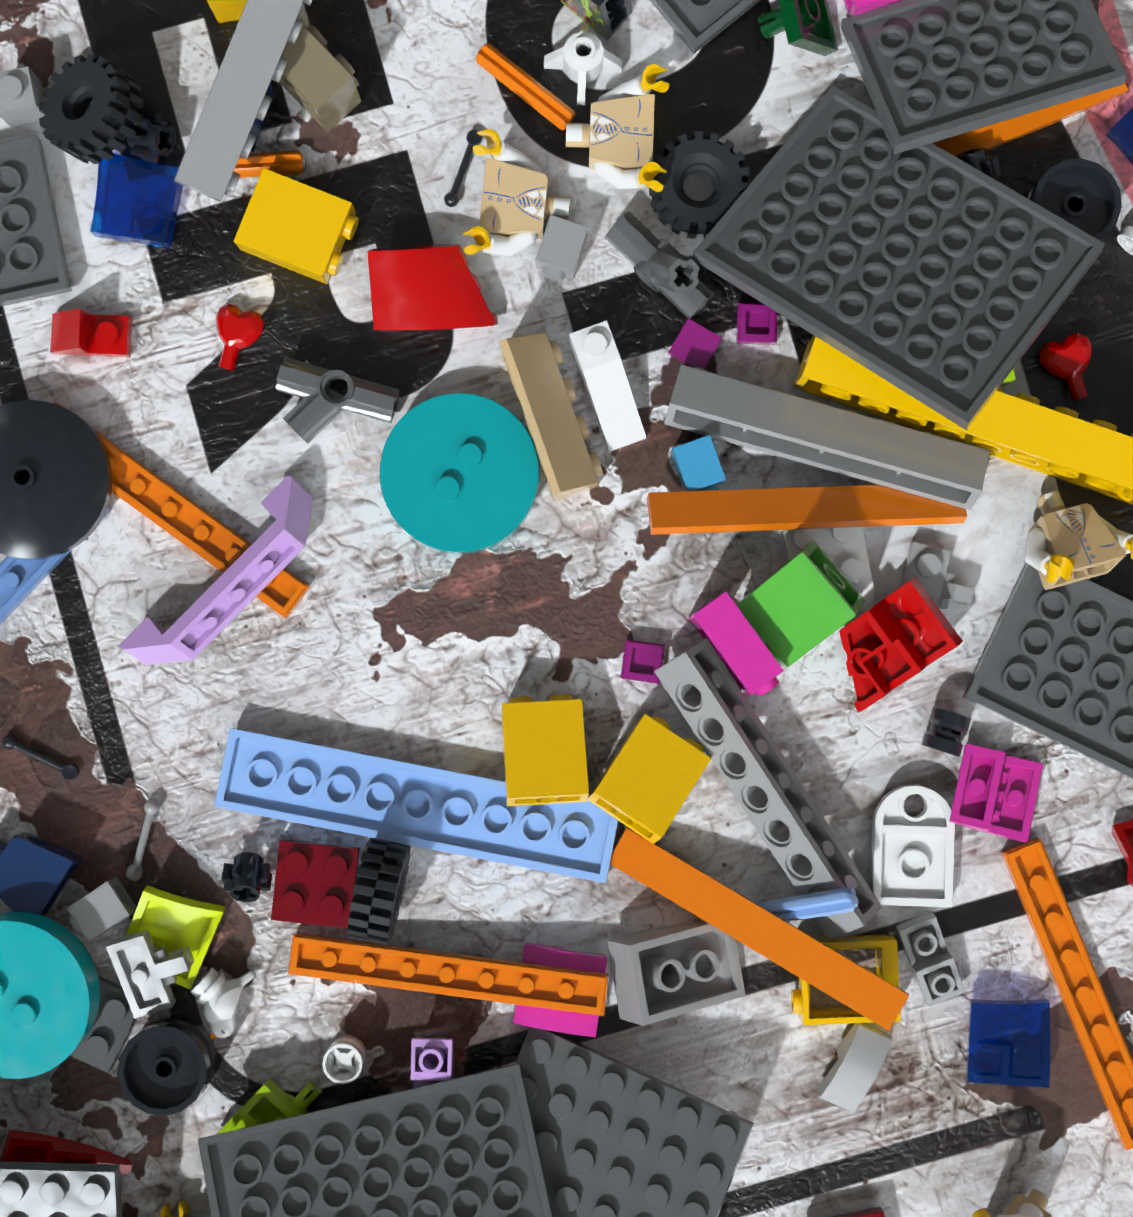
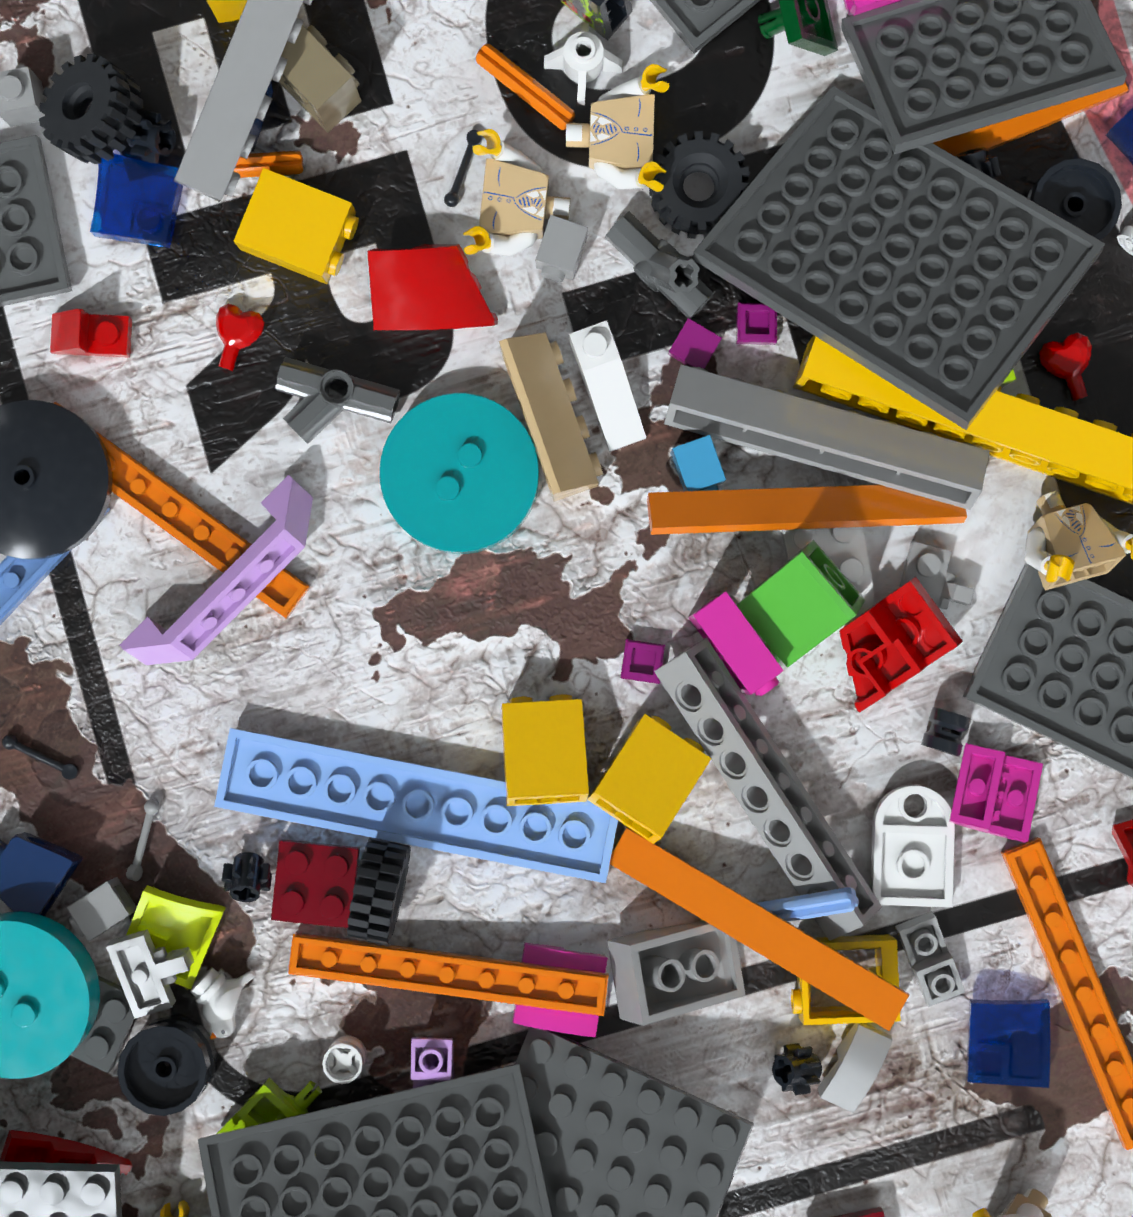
none -> black gear [772,1043,822,1096]

